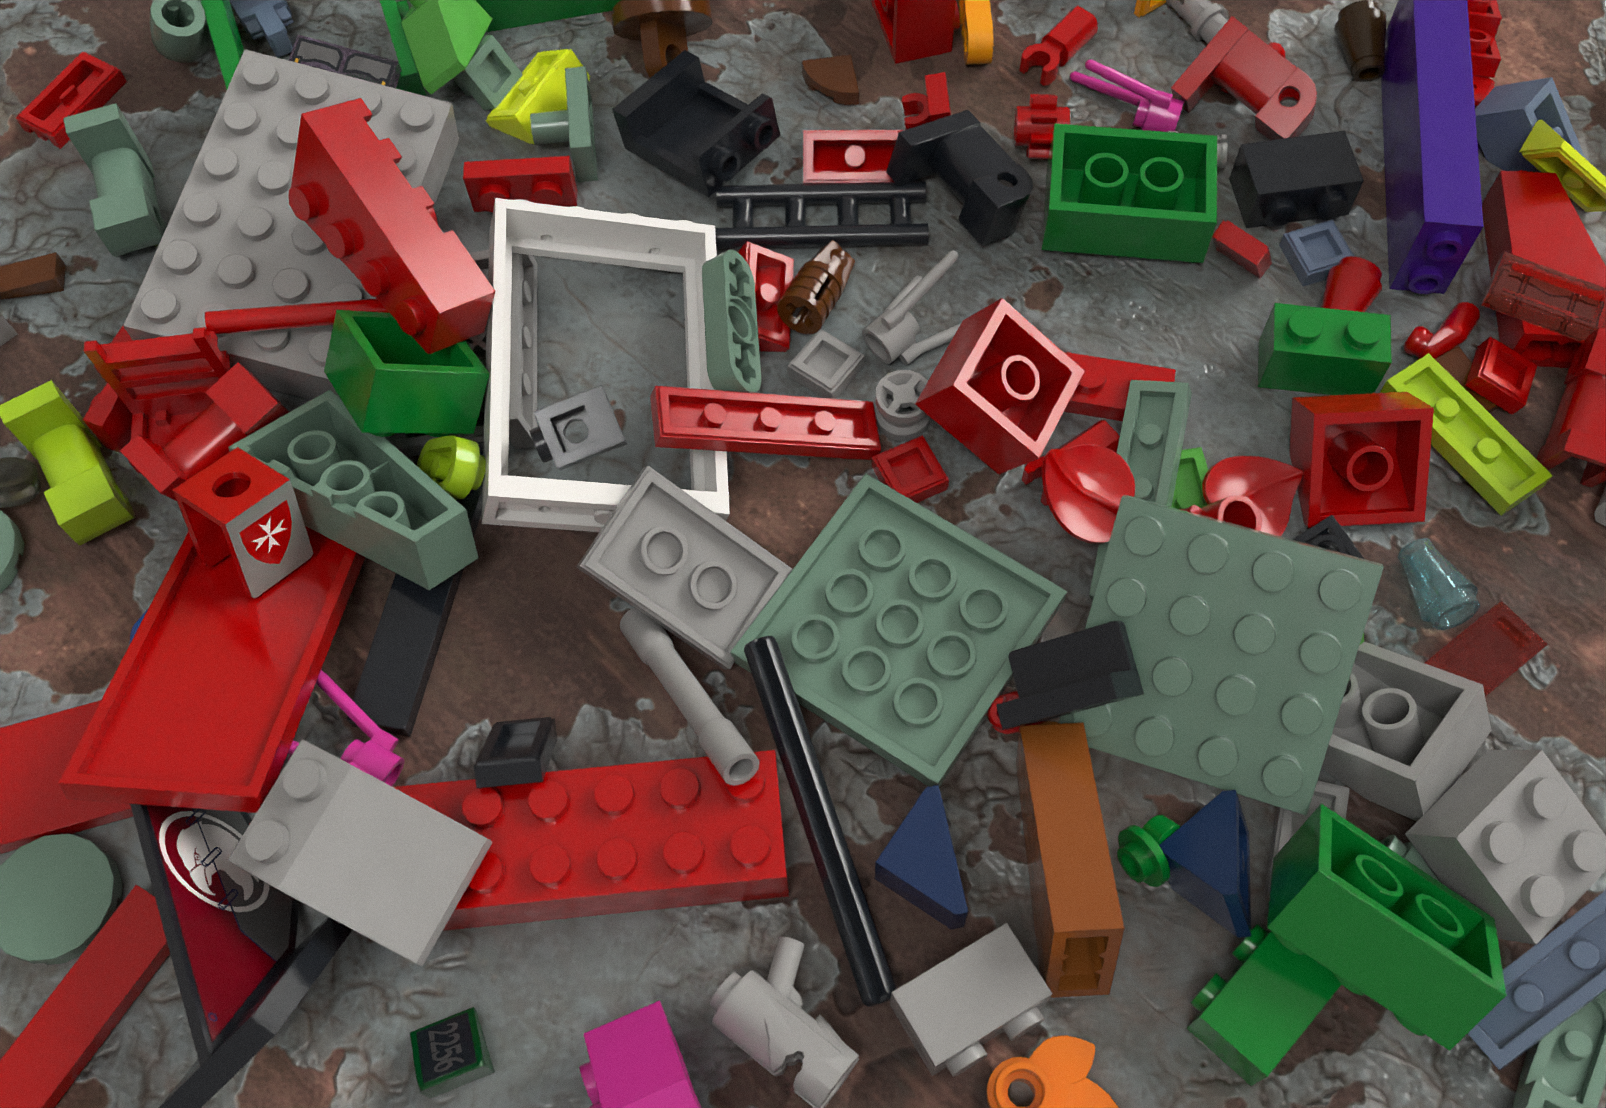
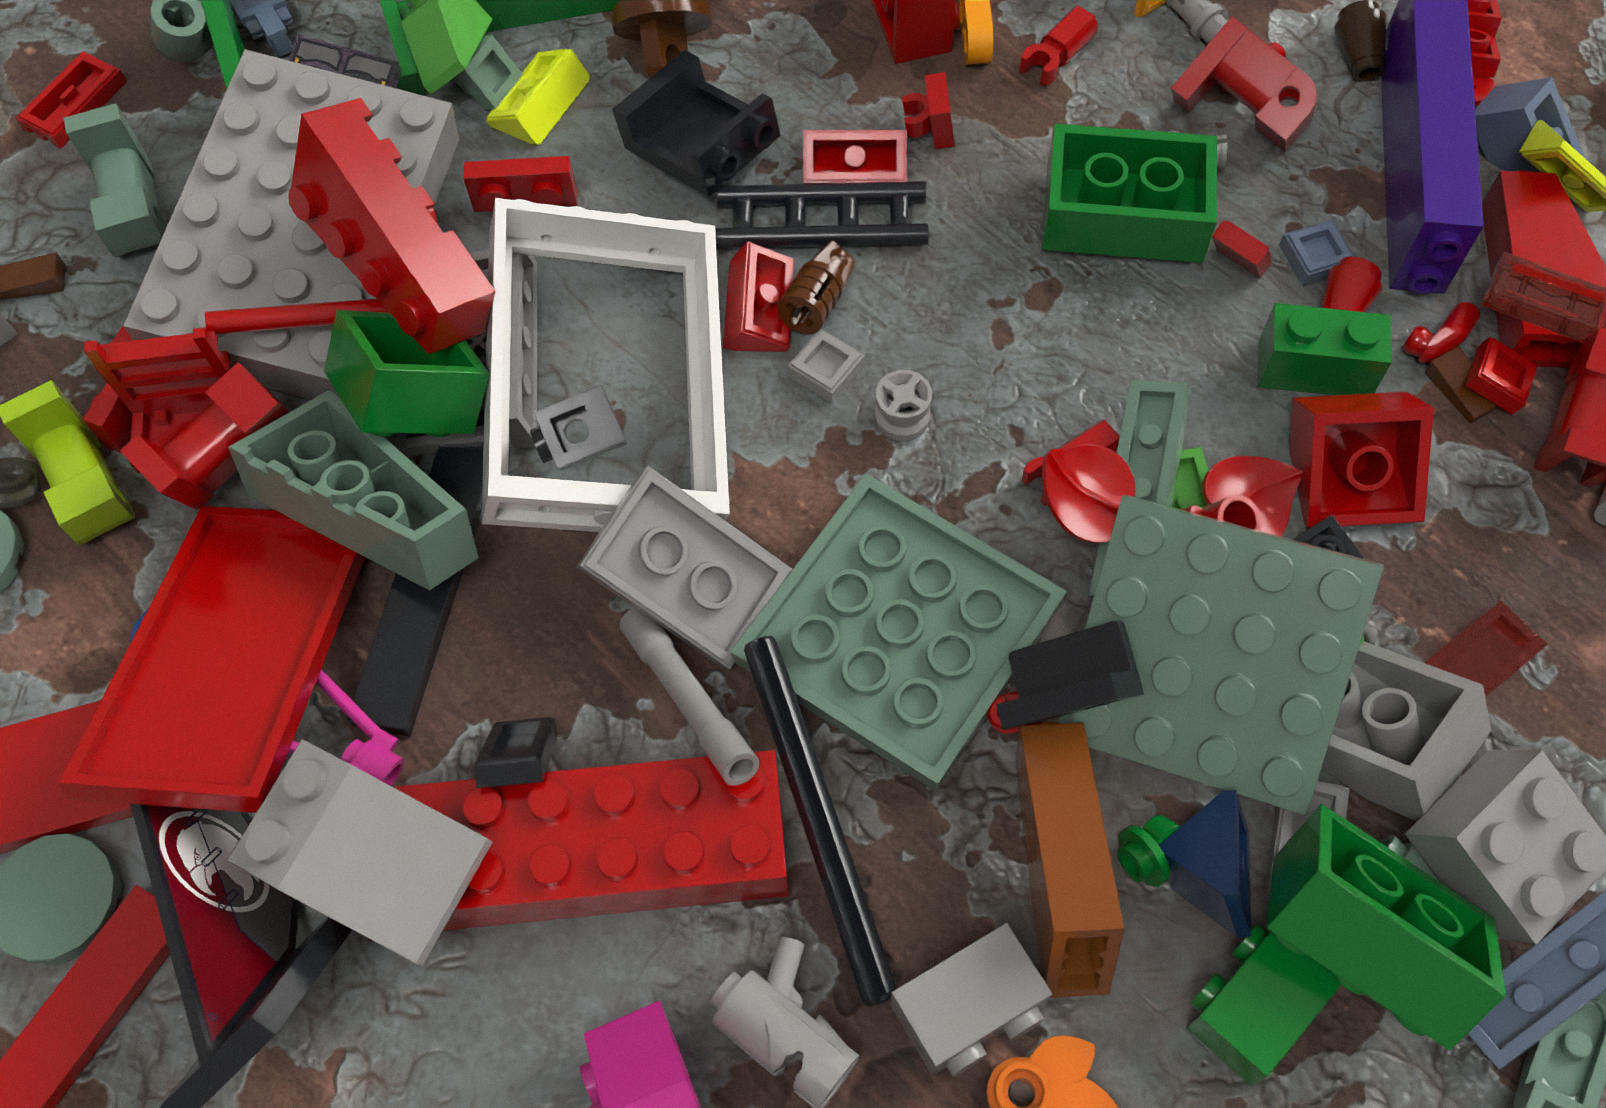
piece [173,447,313,598] -> none
slope [410,1007,495,1099] -> none
lime plate [417,435,486,500] -> none
sand green tile [530,66,598,182] -> none
red tile [650,386,881,460] -> none
sand green beam [702,250,761,393] -> none
reddish brown tile [802,54,859,105] -> none
light grey plant [862,250,961,366] -> none
red tile [871,435,949,503] -> none
dark blue slope [874,785,968,930] -> none
black piece [886,110,1033,246] -> none
red brick [915,298,1085,474] -> none
red gear [1014,94,1070,159] -> none
red plate [1064,352,1176,421] -> none
dark pink plant [1070,59,1184,132] -> none
black brick [1229,131,1364,228] -> none
lime plate [1380,353,1553,516] -> none
clear light blue cone [1398,538,1480,630] -> none

